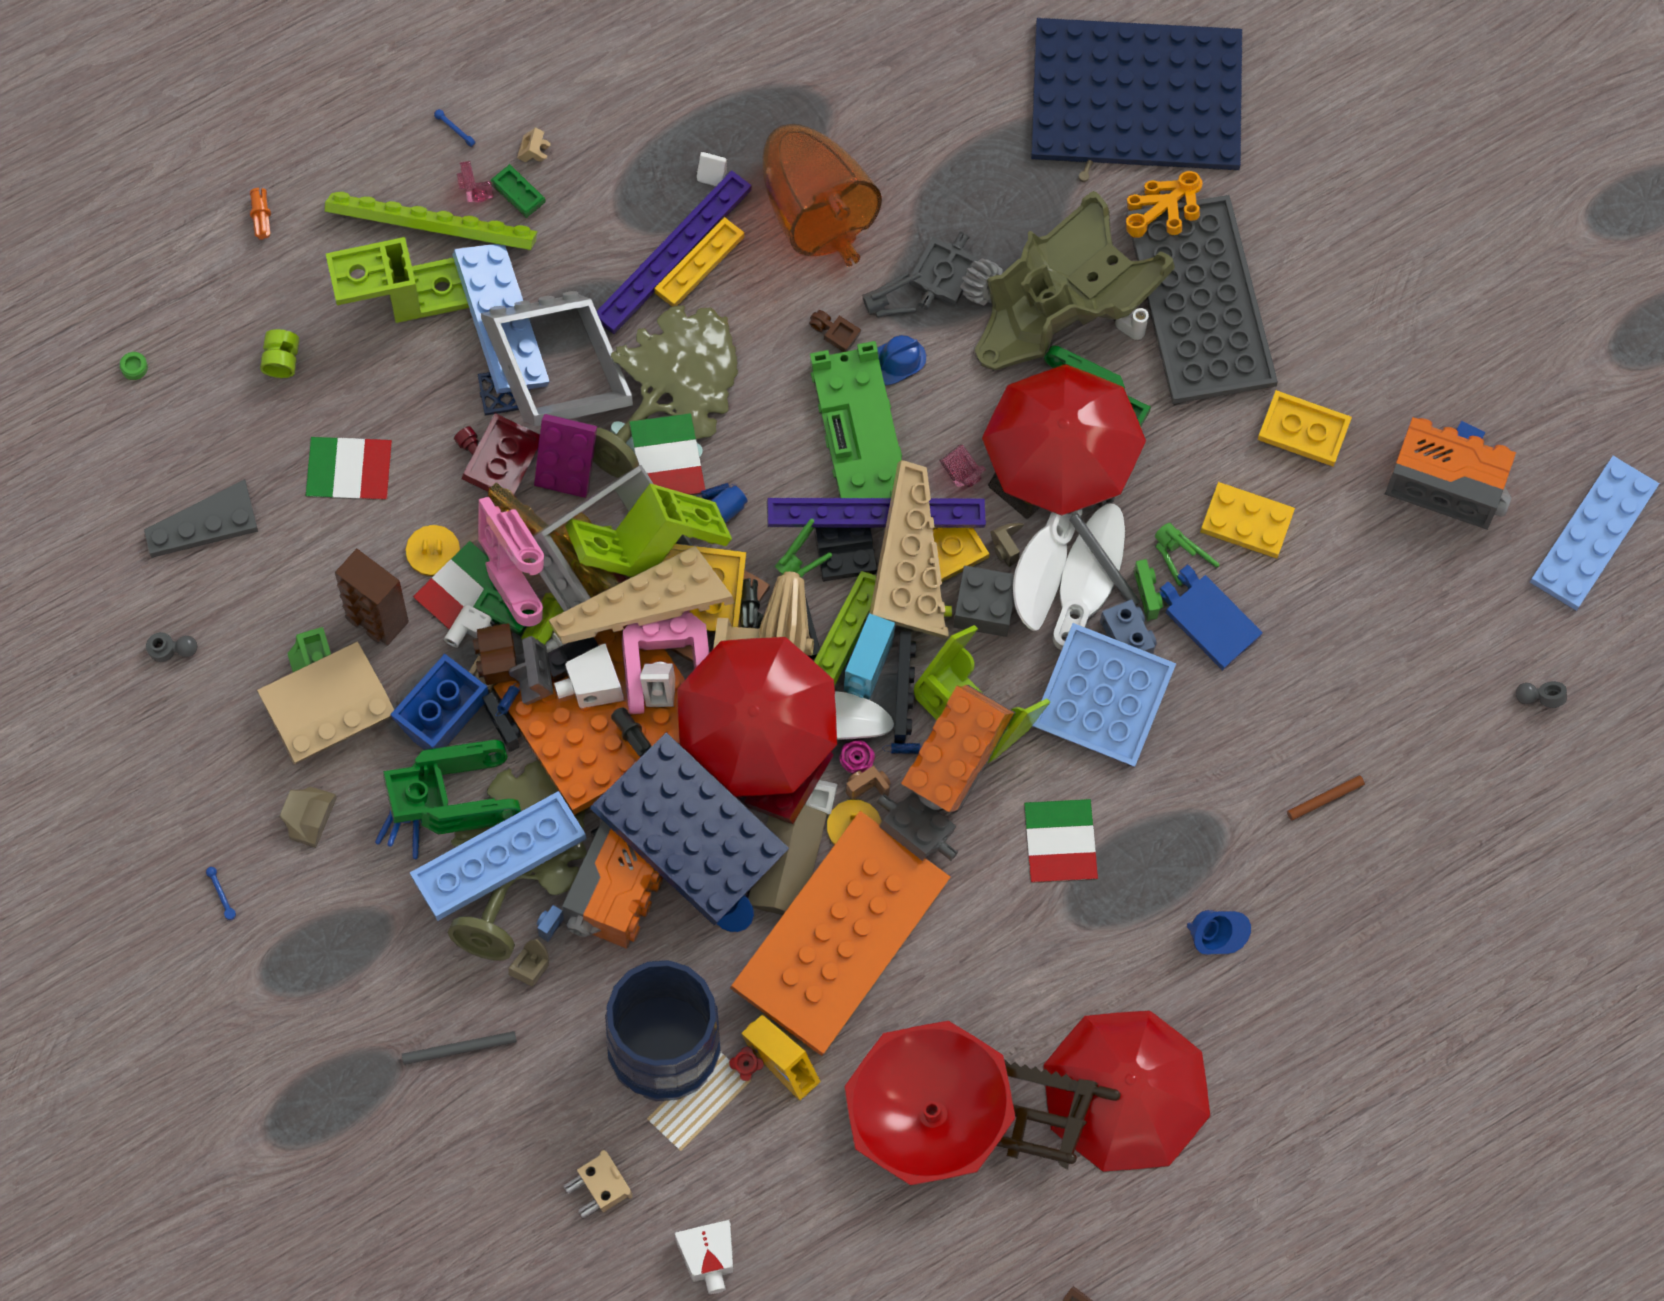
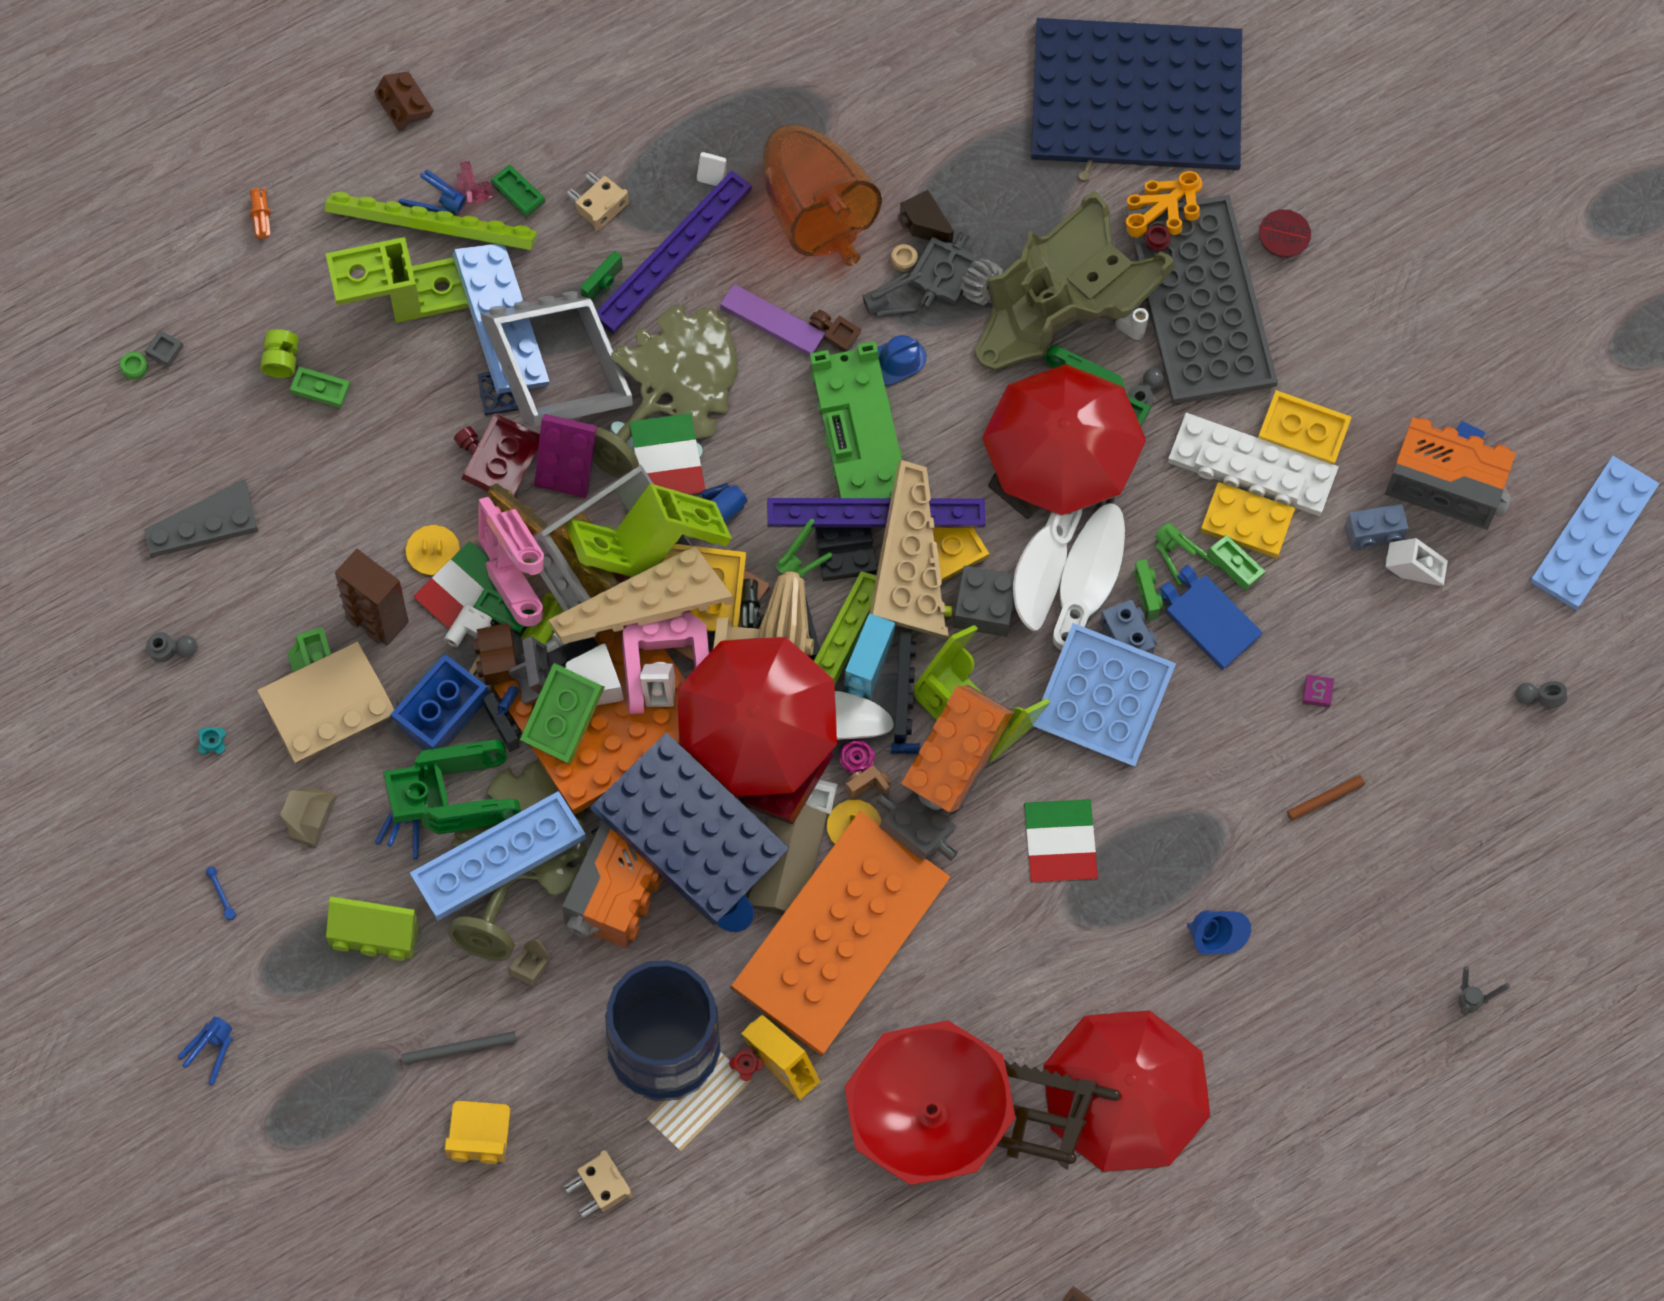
sticker [306,437,392,499] -> none
blue hinge [434,109,476,147] -> none
tan tile [517,127,551,162] -> none
medium blue plate [536,905,564,942] -> none
pearl dark grey axle [611,707,651,756] -> none
yellow plate [654,217,744,306] -> none
white torso [675,1220,733,1294] -> none
clear pink bracket [939,444,986,487] -> none
dark tan plate [990,523,1024,567] -> none
dark grey bar [1069,513,1140,606] -> none
none -> dark grey plate [145,330,184,367]
none -> blue plant [178,1016,233,1085]
none -> teal plate [197,727,226,755]
none -> bright green plate [290,366,351,409]
none -> lime slope [326,896,419,961]
none -> reddish brown bracket [375,71,434,131]
none -> blue plant [399,170,467,214]
none -> yellow bracket [445,1101,511,1164]
none -> bright green plate [520,663,605,763]
none -> tan piece [566,172,629,231]
none -> green plate [580,251,623,301]
none -> medium lavender tile [720,284,826,356]
none -> tan tile [891,244,918,272]
none -> dark brown slope [898,190,954,243]
none -> dark grey plate [1127,368,1164,408]
none -> dark red plate [1144,225,1171,251]
none -> white plate [1168,413,1339,516]
none -> bright green plate [1207,535,1266,591]
none -> dark red piece [1259,209,1311,258]
none -> magenta tile [1302,675,1334,708]
none -> sand blue brick [1345,504,1409,550]
none -> white slope [1386,538,1448,586]
none -> dark grey plant [1458,966,1510,1015]

